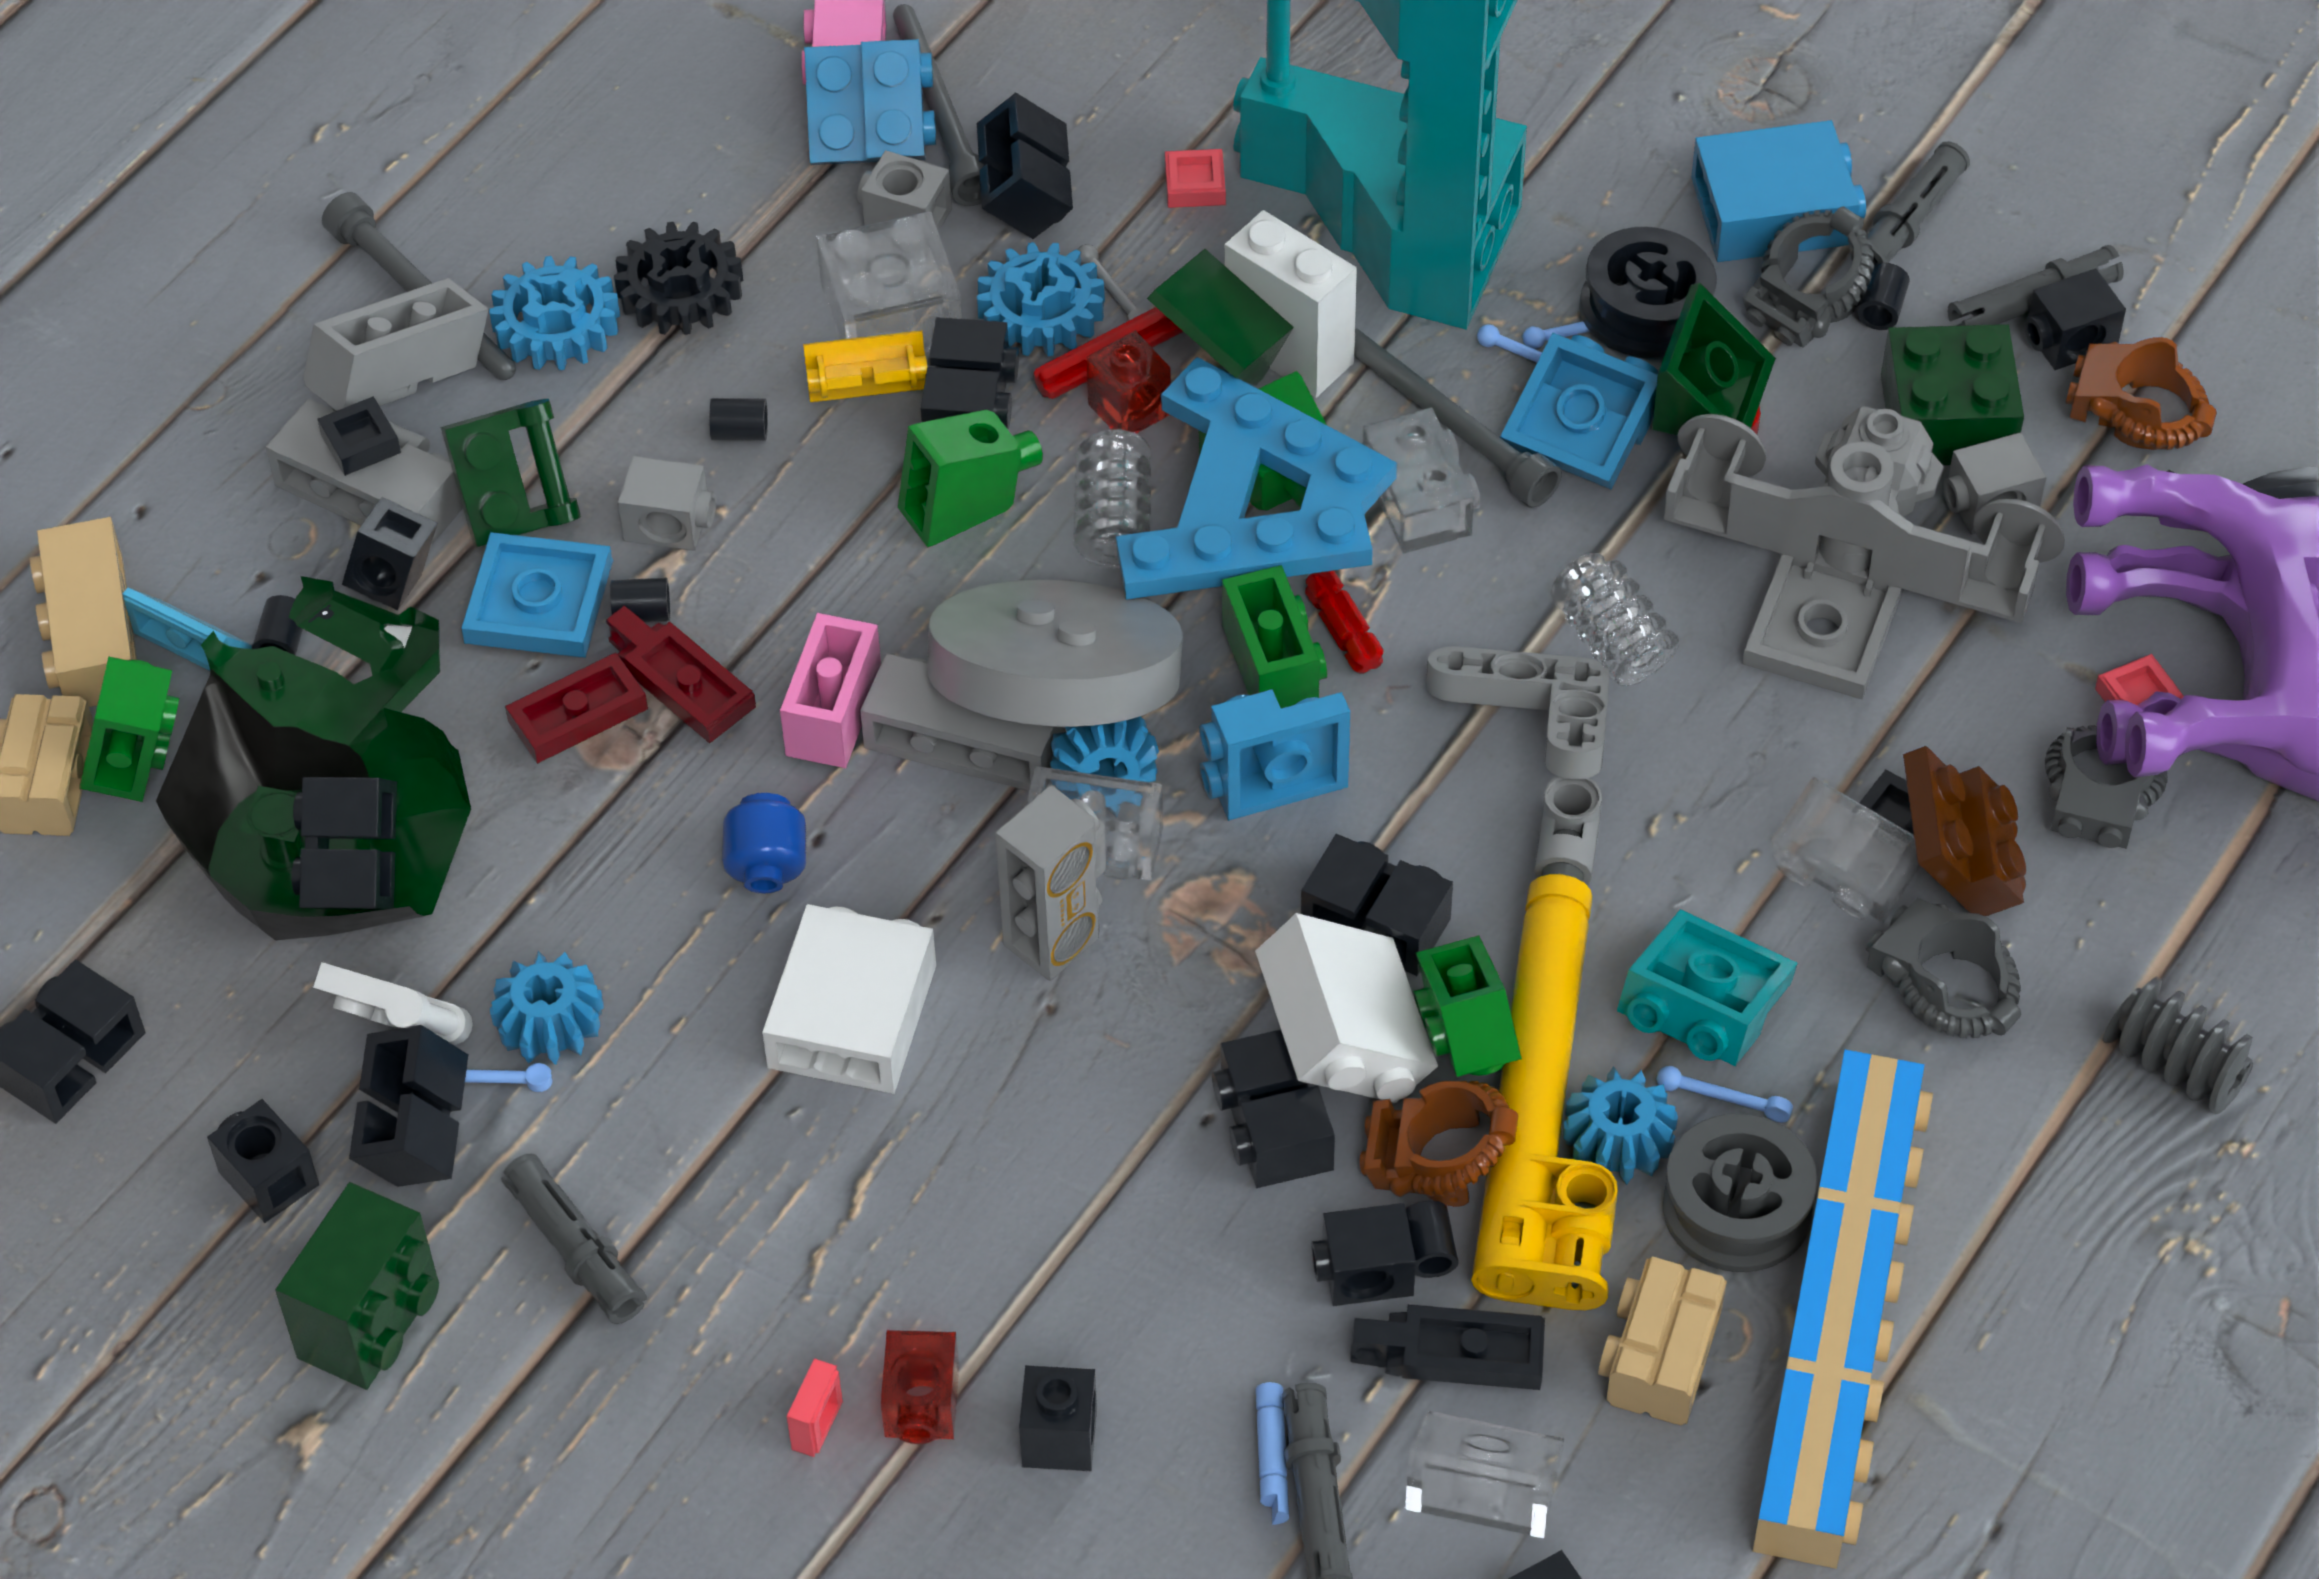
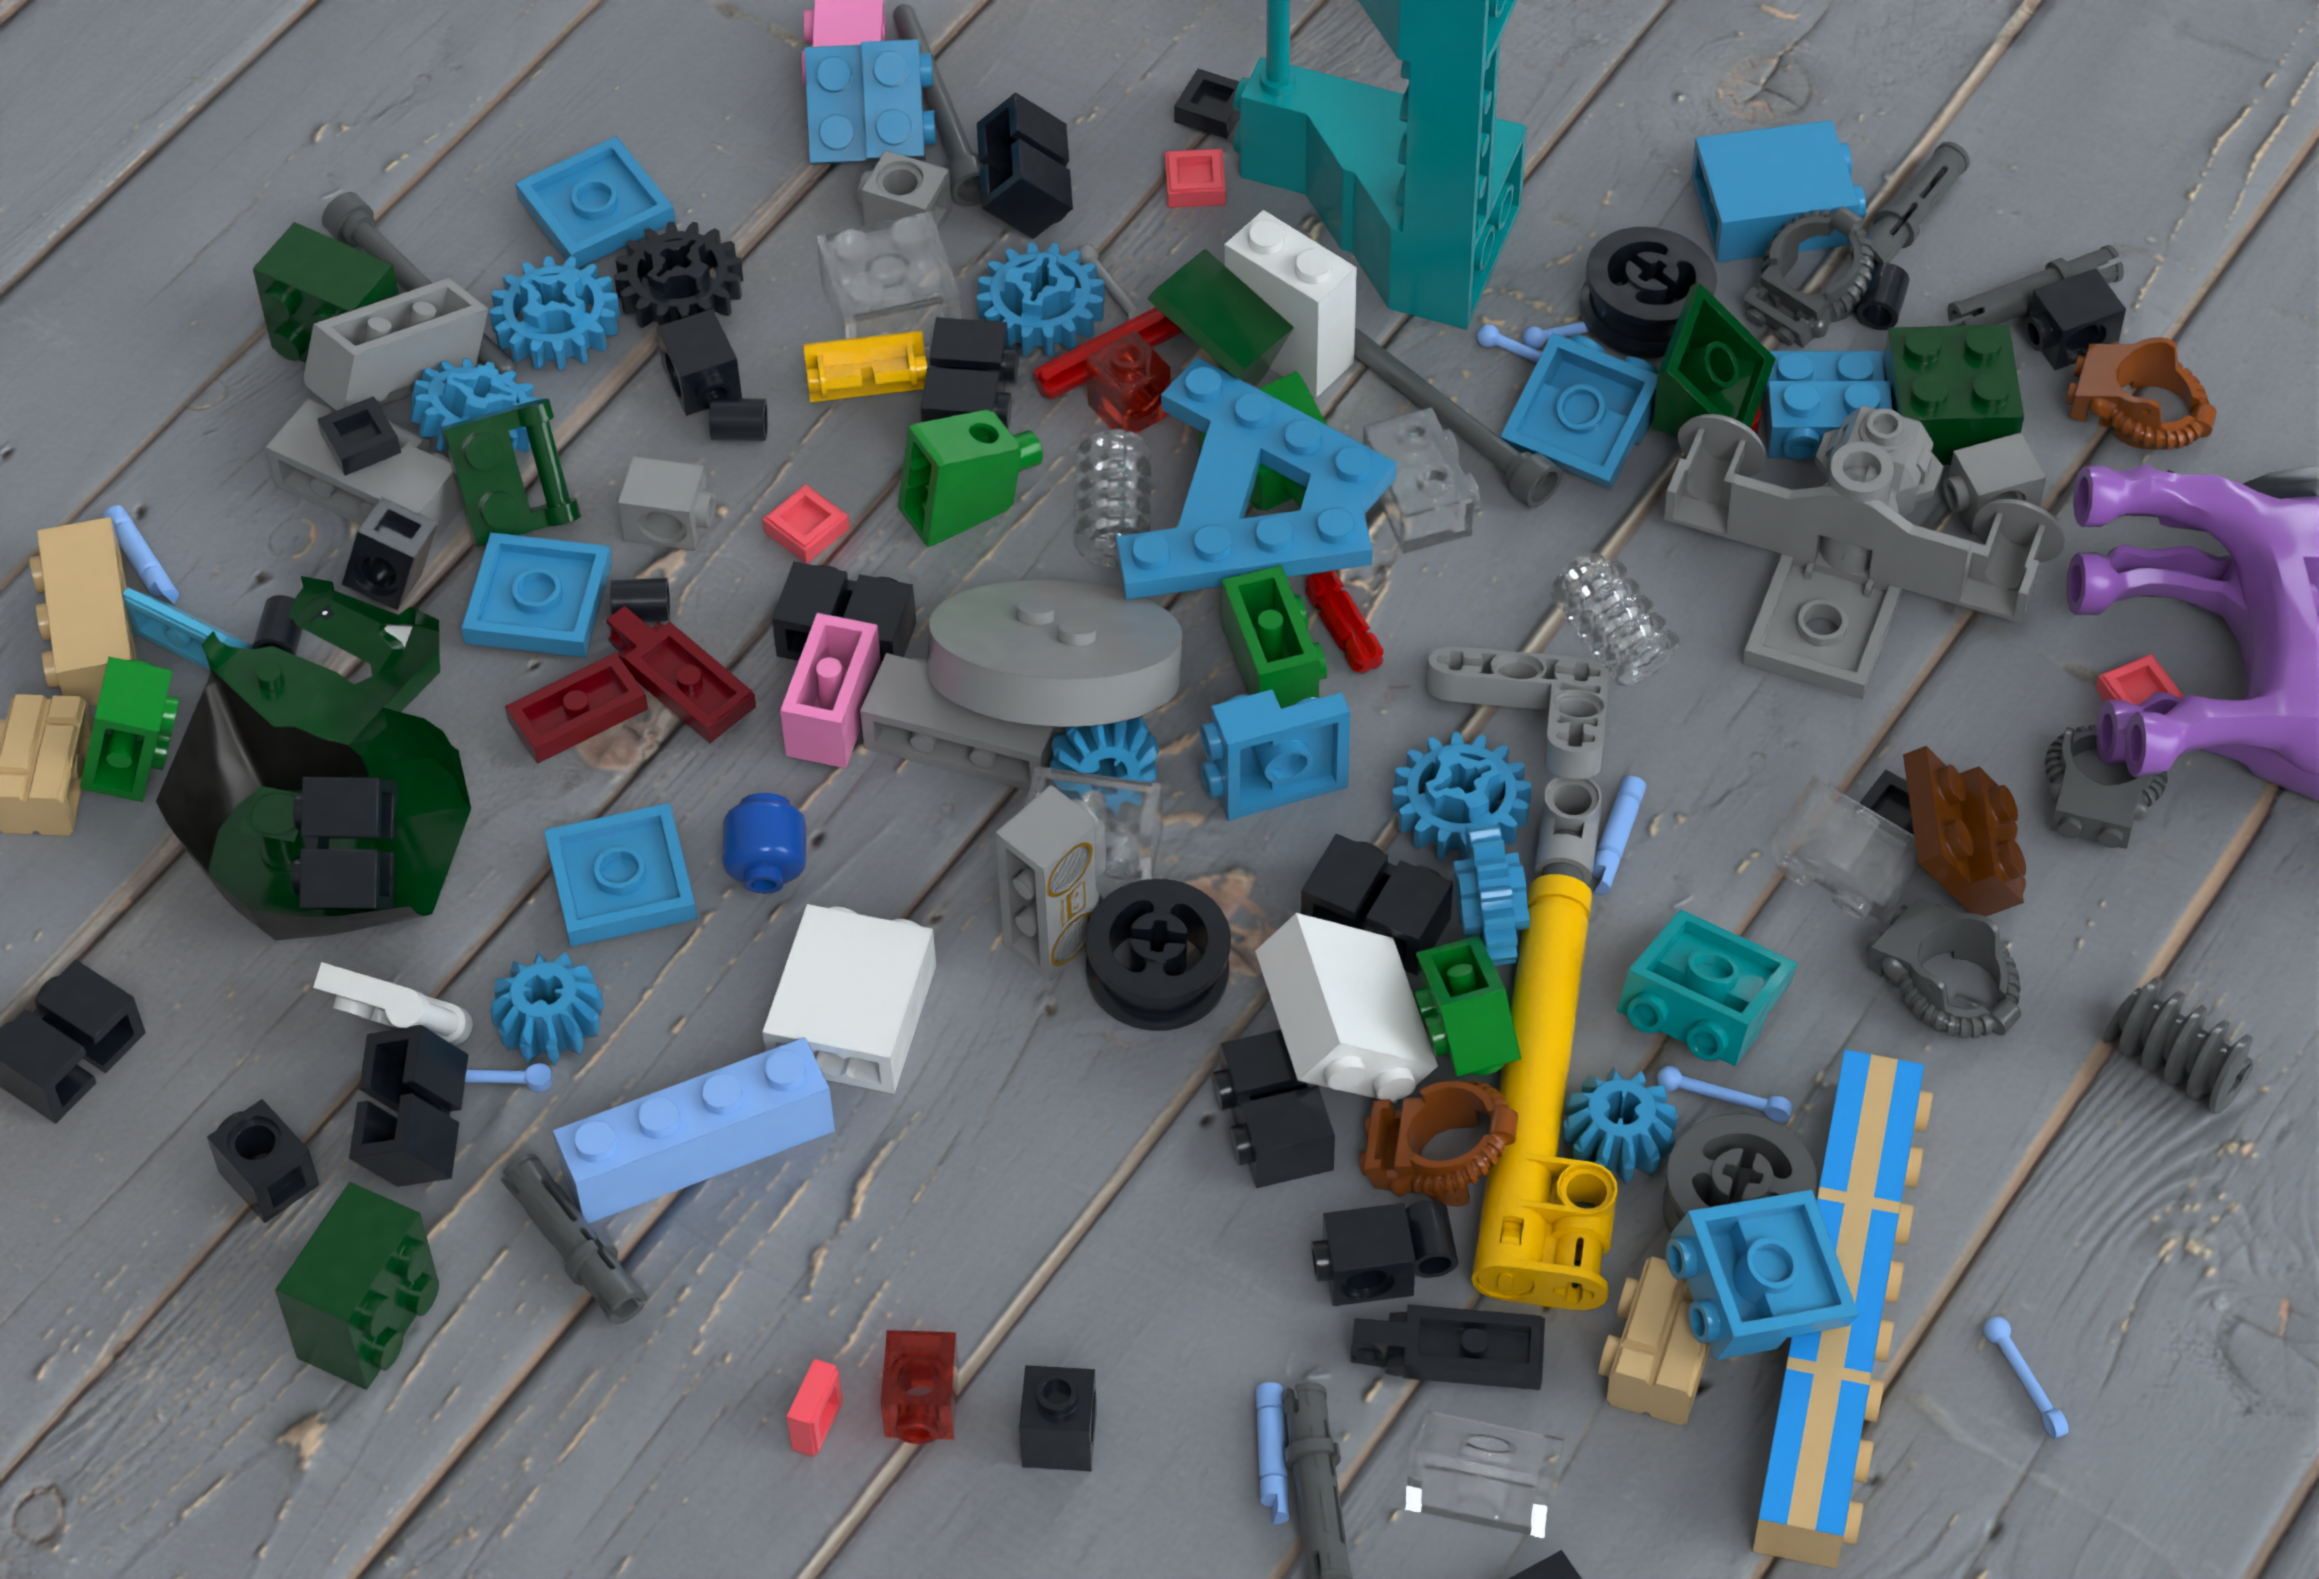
none -> light blue wheel [103,505,179,604]
none -> dark green brick [253,222,399,363]
none -> dark azure gear [410,358,540,453]
none -> dark azure plate [515,136,676,269]
none -> dark azure plate [544,803,698,947]
none -> light blue brick [553,1037,835,1224]
none -> black brick [656,309,742,416]
none -> coral tile [762,484,850,564]
none -> black piece [772,561,916,664]
none -> black wheel [1086,879,1231,1031]
none -> black plate [1174,68,1240,139]
none -> dark azure gear [1392,732,1532,860]
none -> dark azure gear [1453,822,1530,966]
none -> light blue wheel [1592,776,1647,895]
none -> dark azure plate [1666,1190,1859,1360]
none -> dark azure plate [1763,351,1893,460]
none -> light blue hinge [1983,1316,2069,1439]

